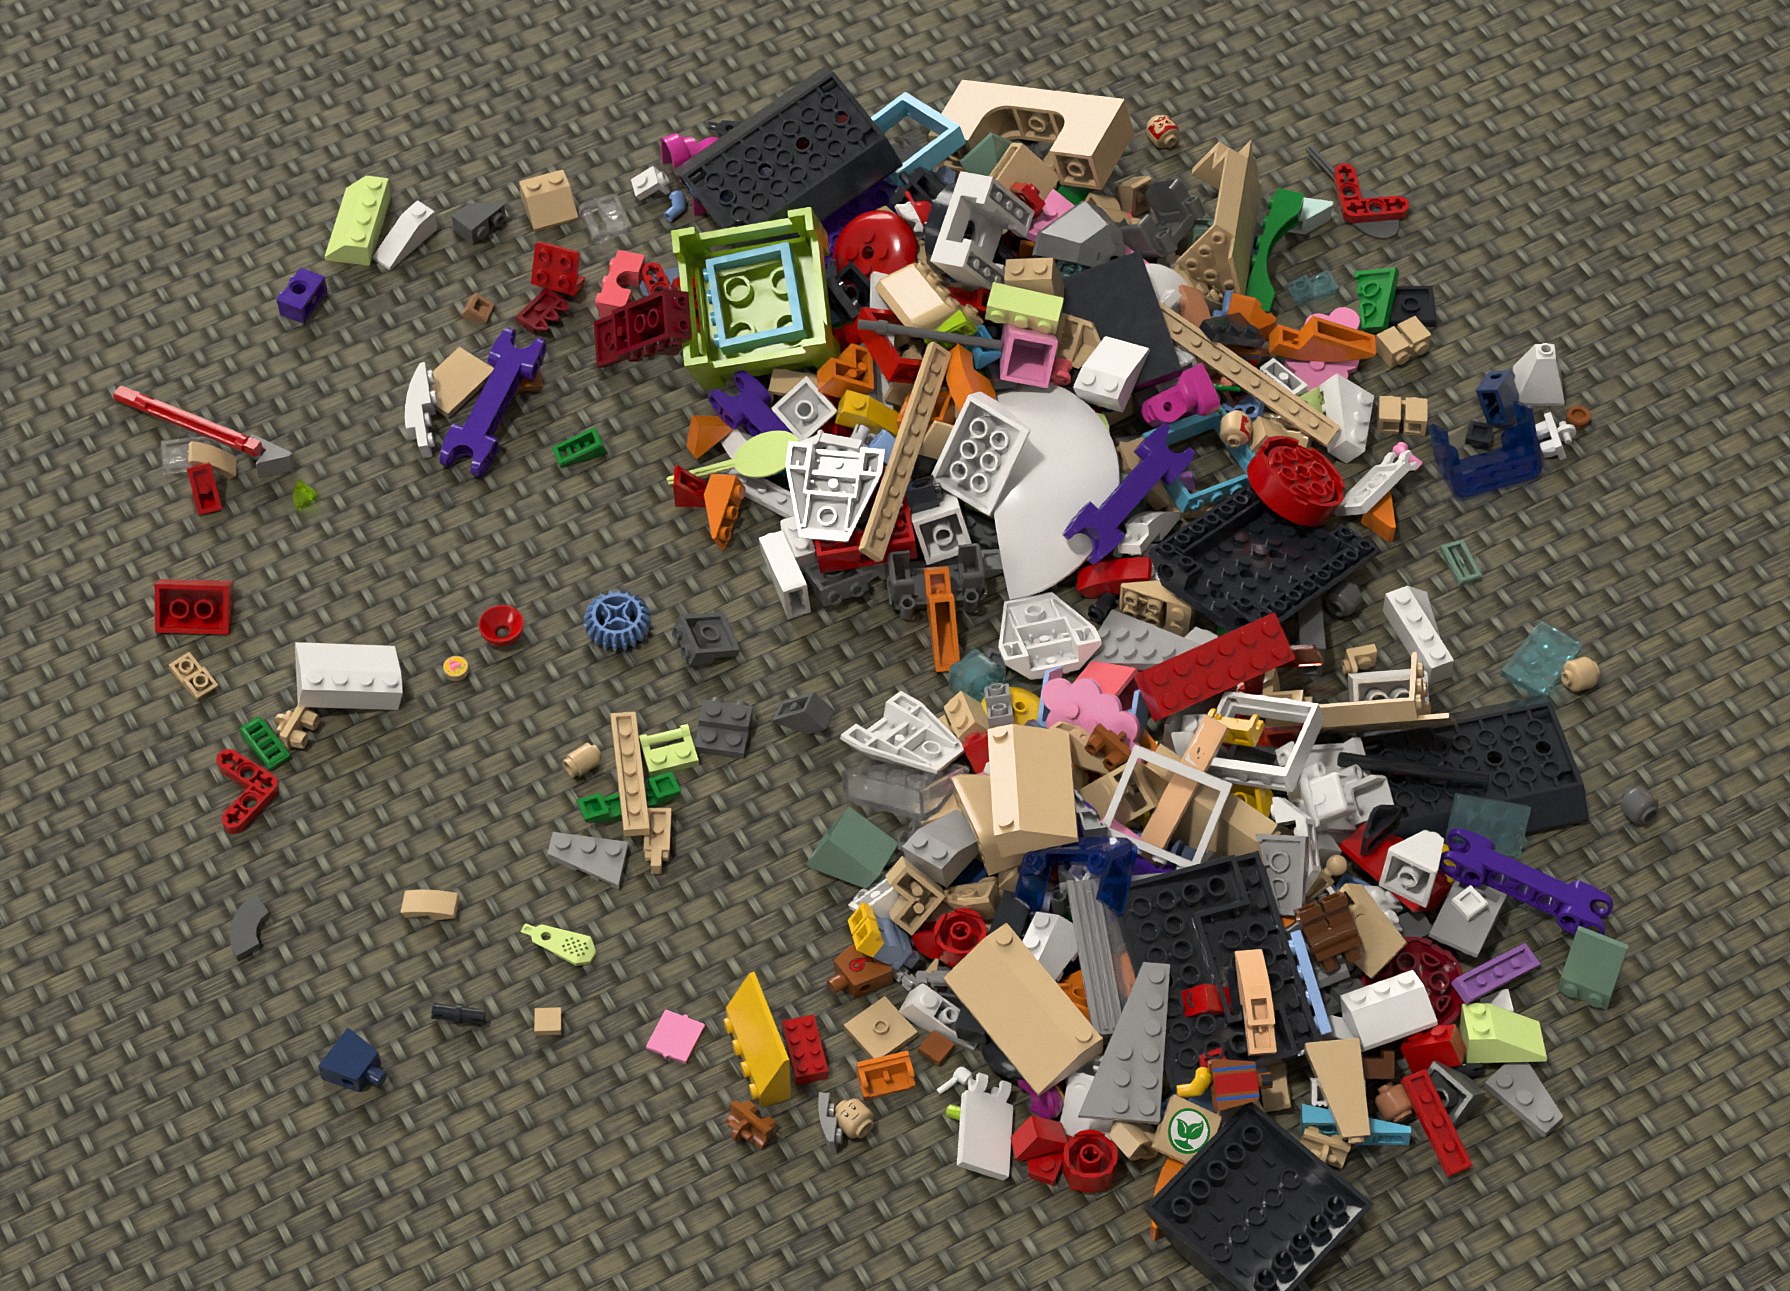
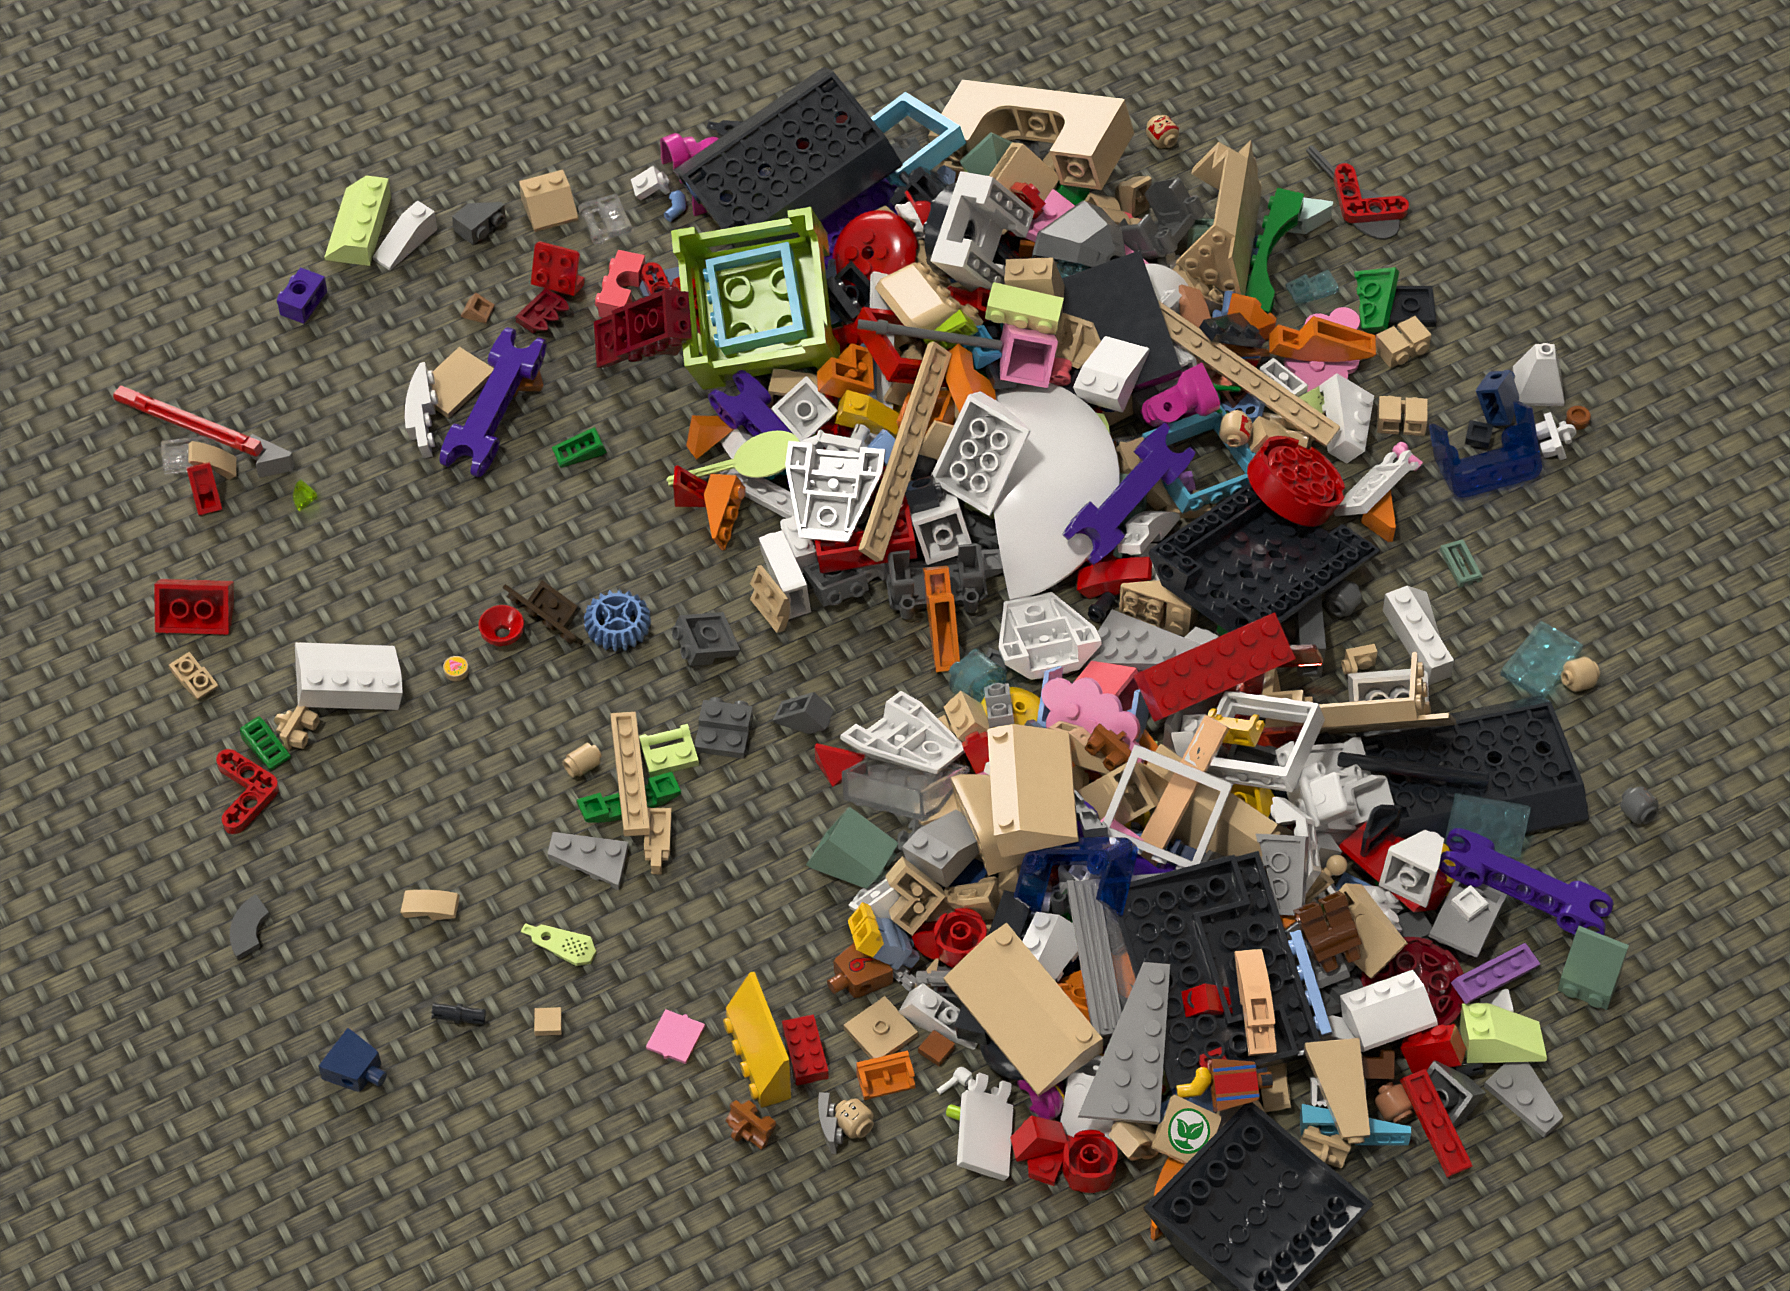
none -> dark brown bracket [502,580,584,645]
none -> tan slope [750,565,790,633]
none -> red slope [815,743,865,787]

